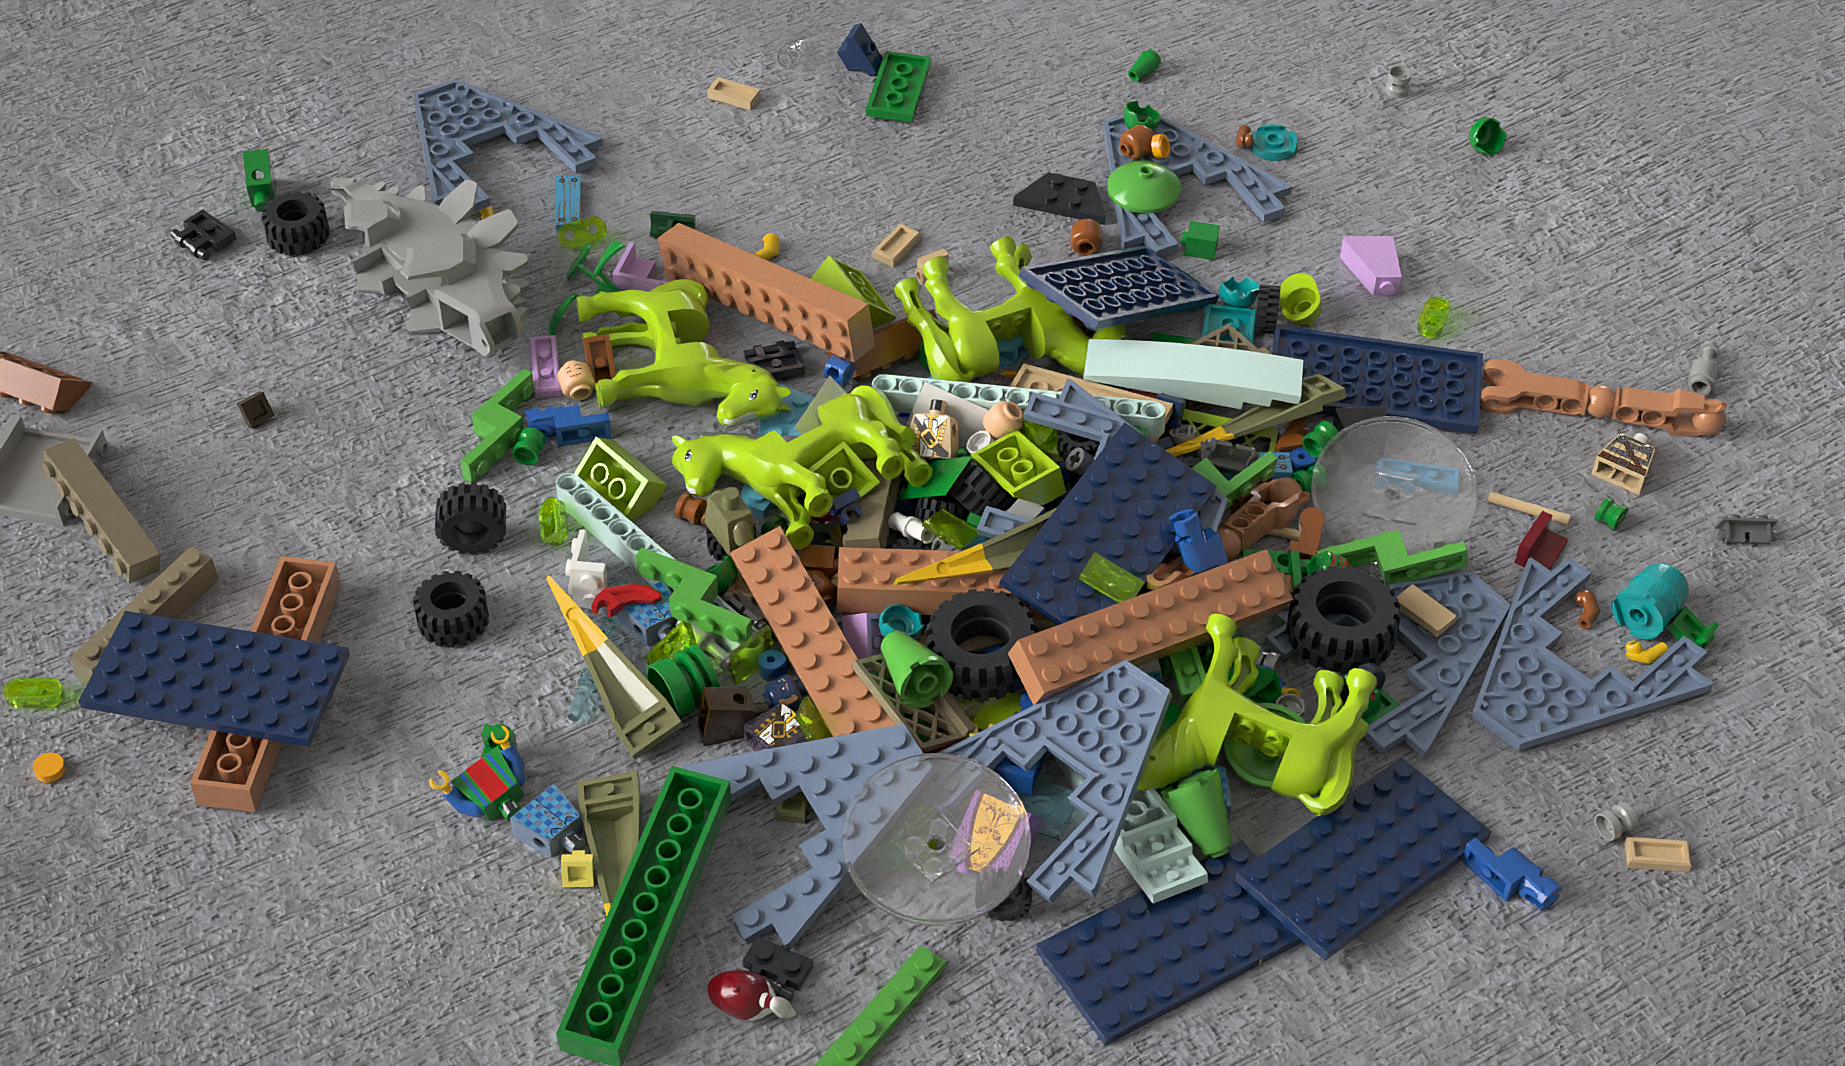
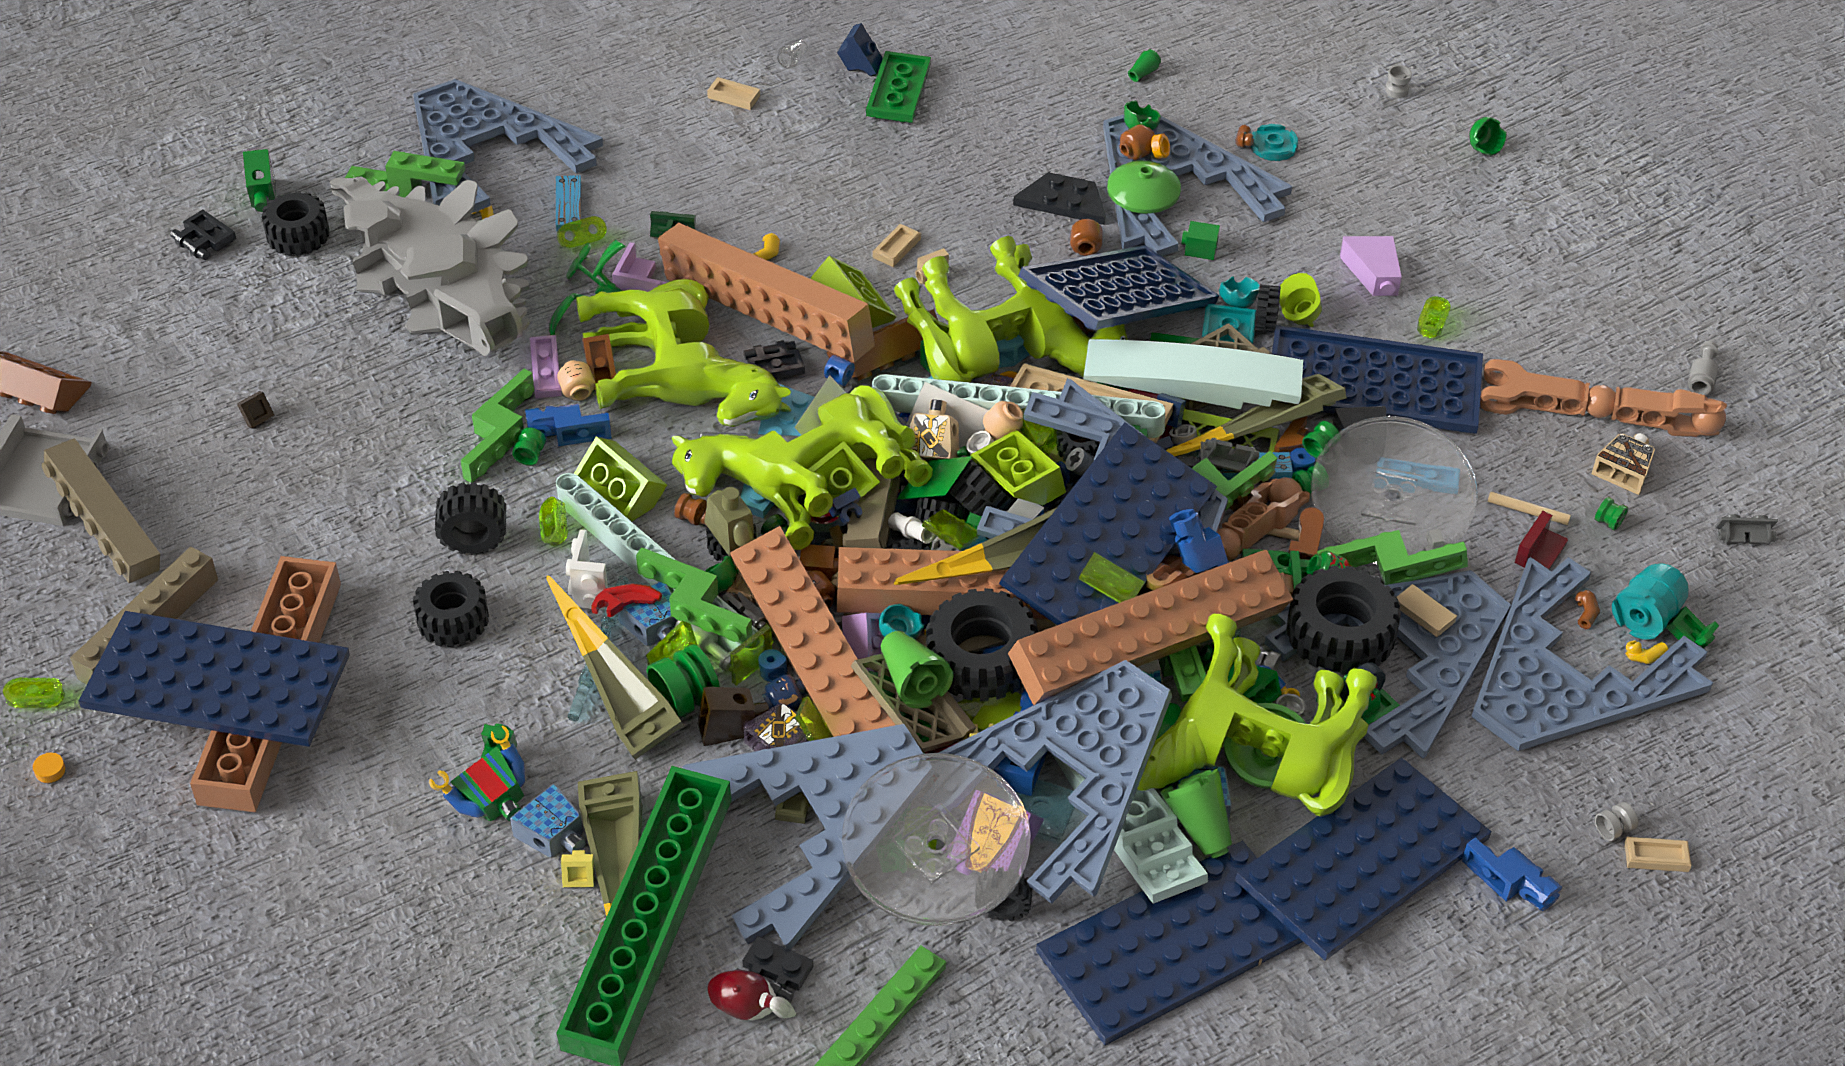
none -> bright green bracket [345,151,465,198]

